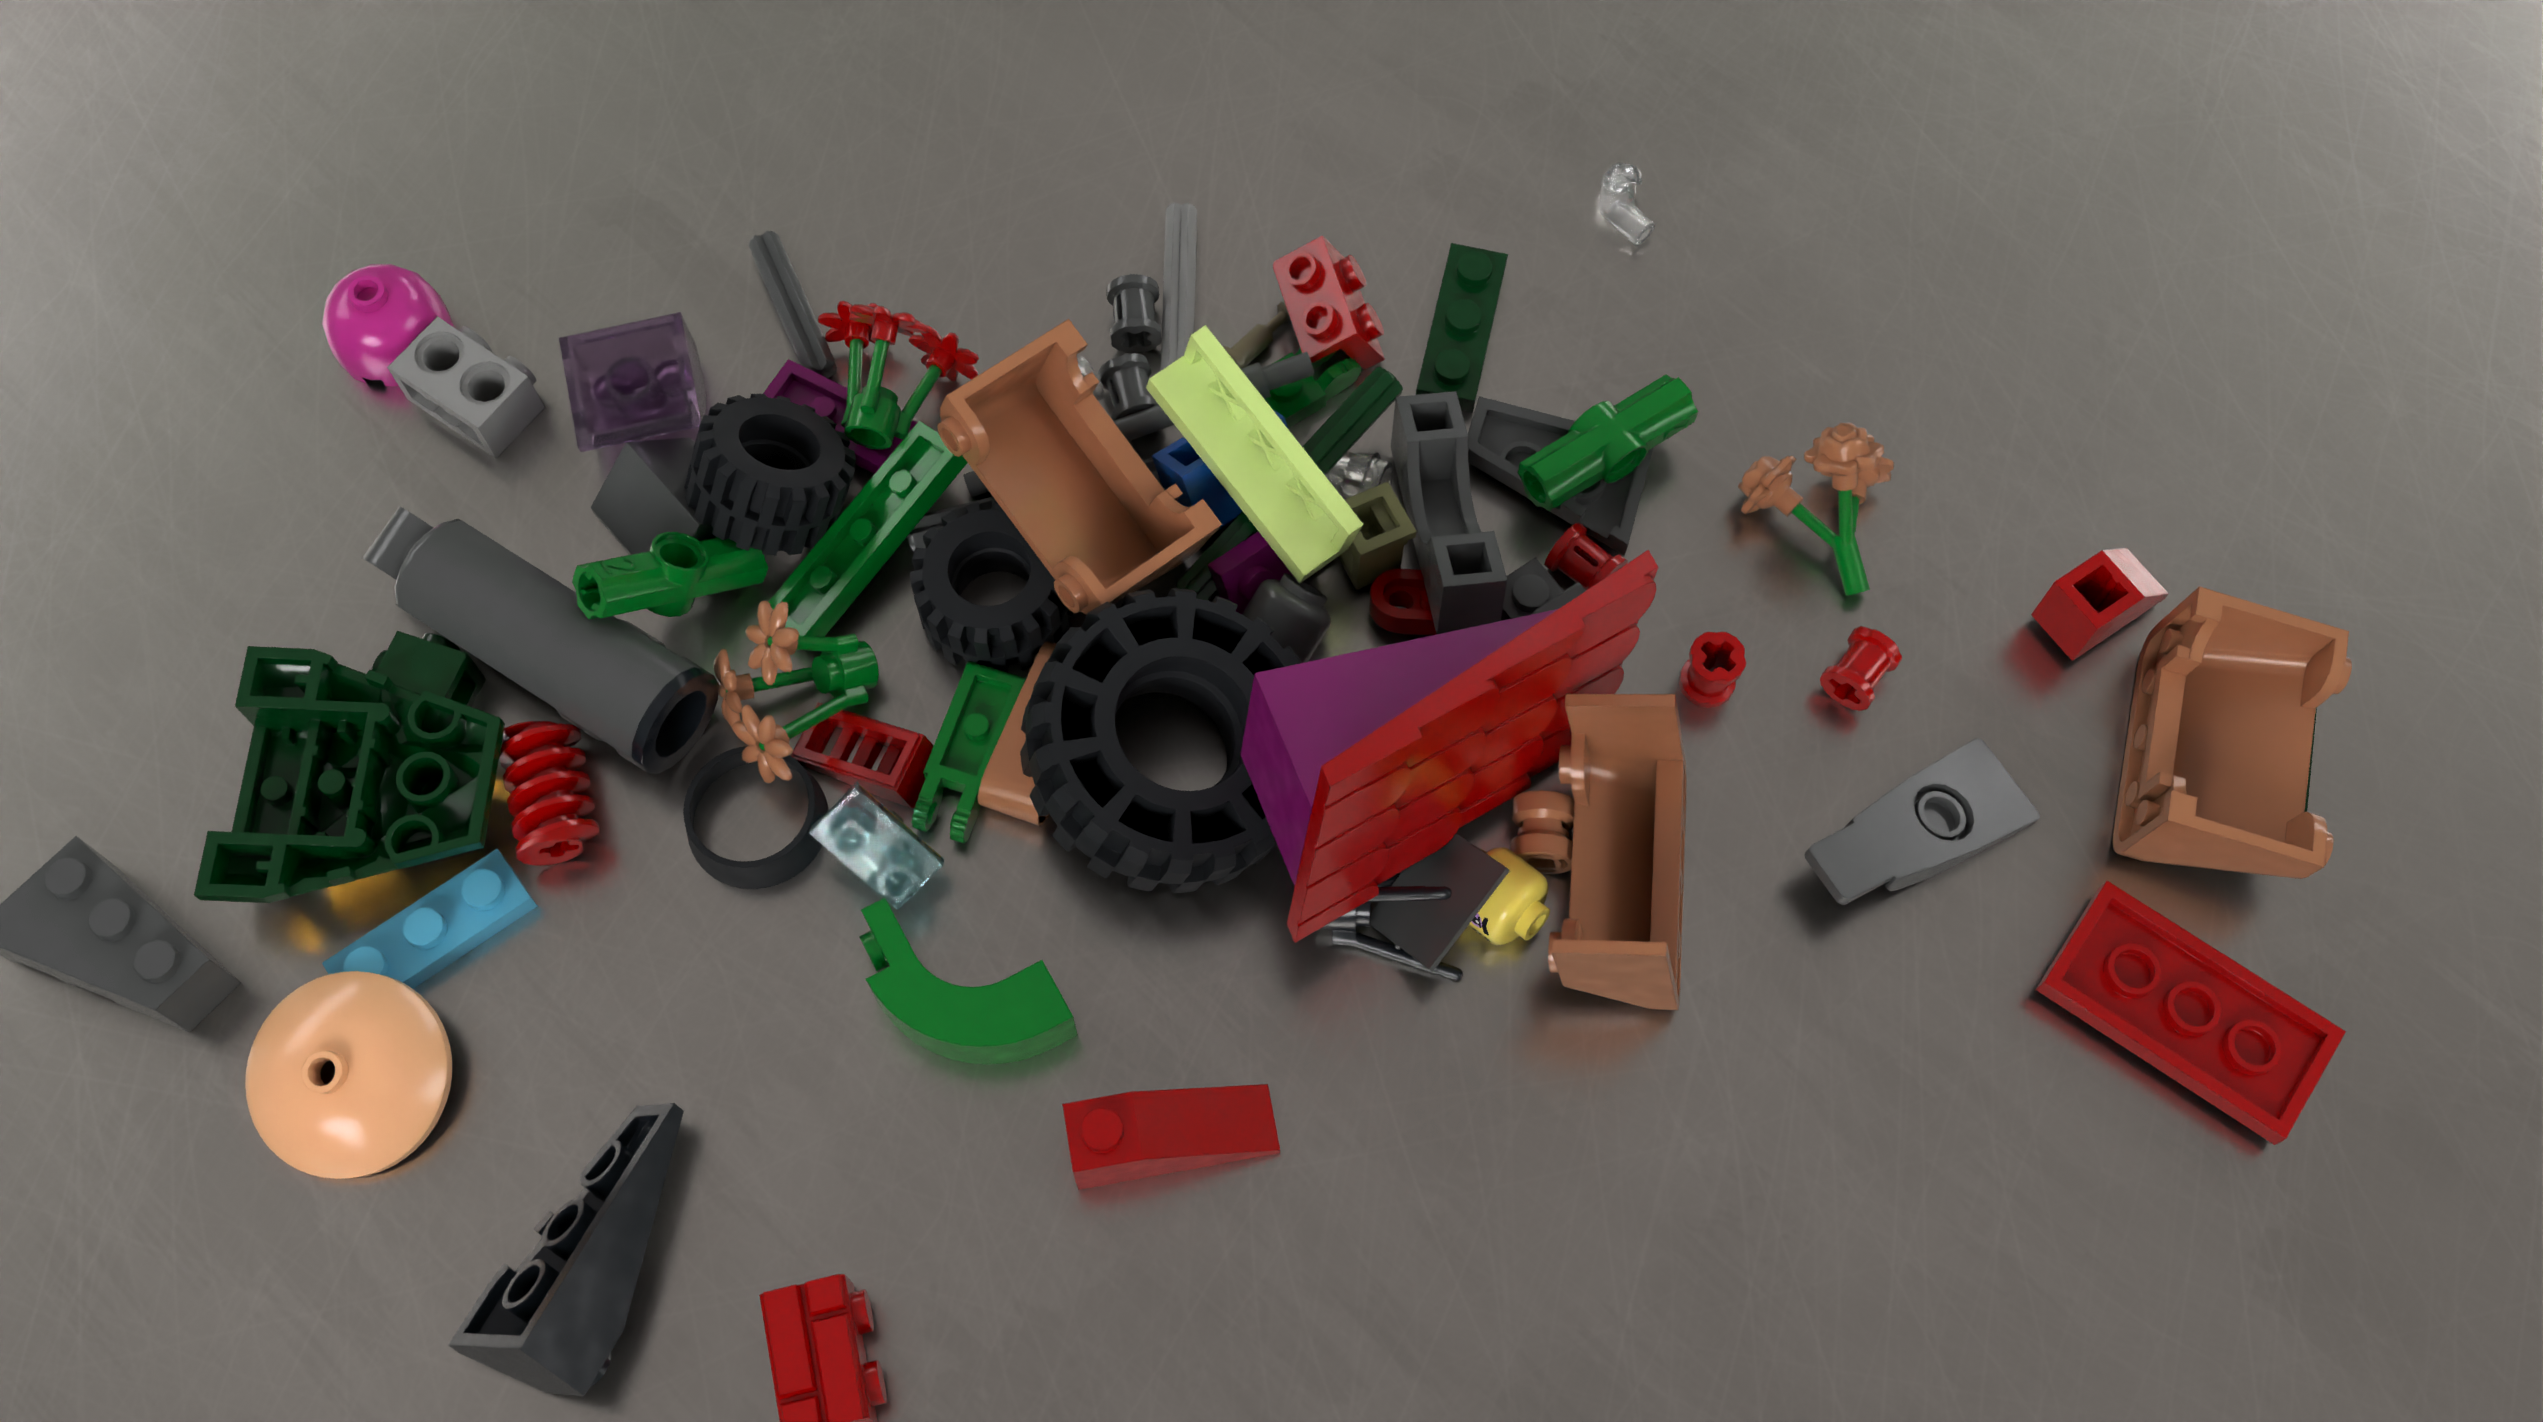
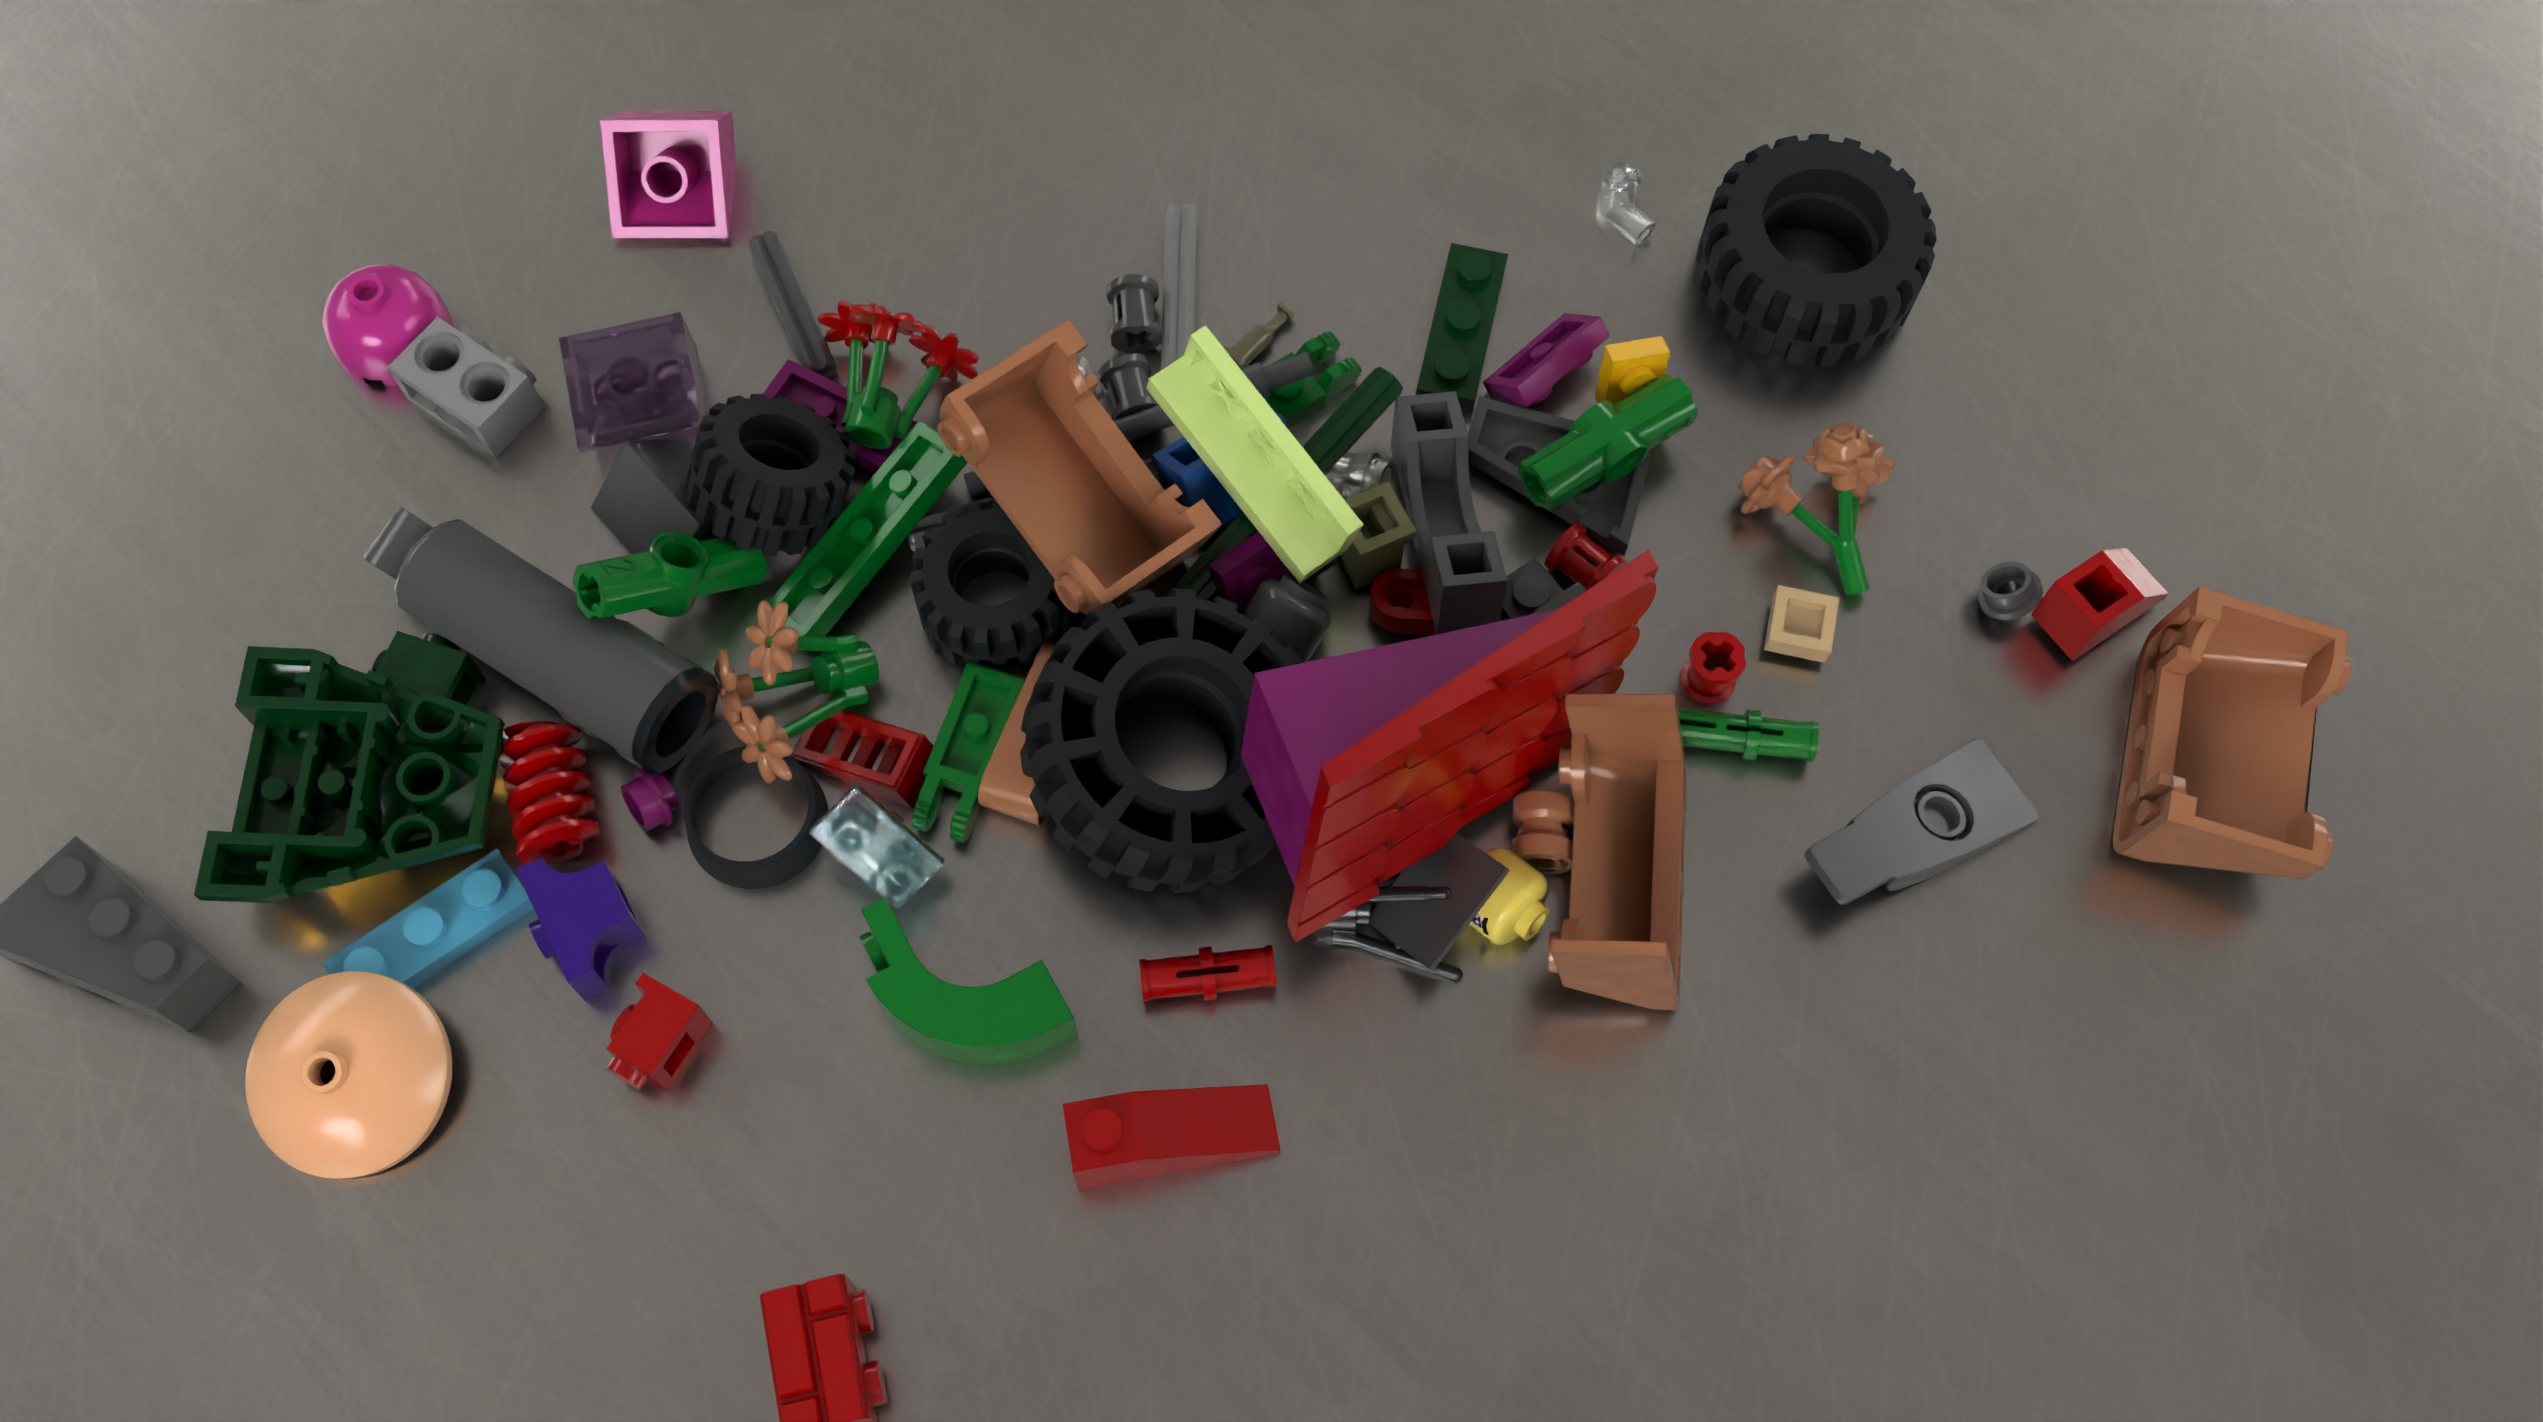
black wedge [448,1103,684,1396] -> none
bracket [1273,235,1385,370] -> none
red bush [1820,626,1902,711] -> none
red plate [2036,881,2346,1145] -> none
none -> dark purple brick [516,857,646,1001]
none -> dark pink slope [600,111,737,238]
none -> red brick [606,973,713,1092]
none -> magenta plate [621,769,679,832]
none -> red pin [1139,945,1277,1002]
none -> magenta plate [1482,313,1610,407]
none -> yellow bracket [1595,336,1670,405]
none -> green pin [1678,708,1819,762]
none -> black tyre [1696,134,1937,366]
none -> tan plate [1764,585,1840,663]
none -> dark grey plate [1978,562,2043,620]

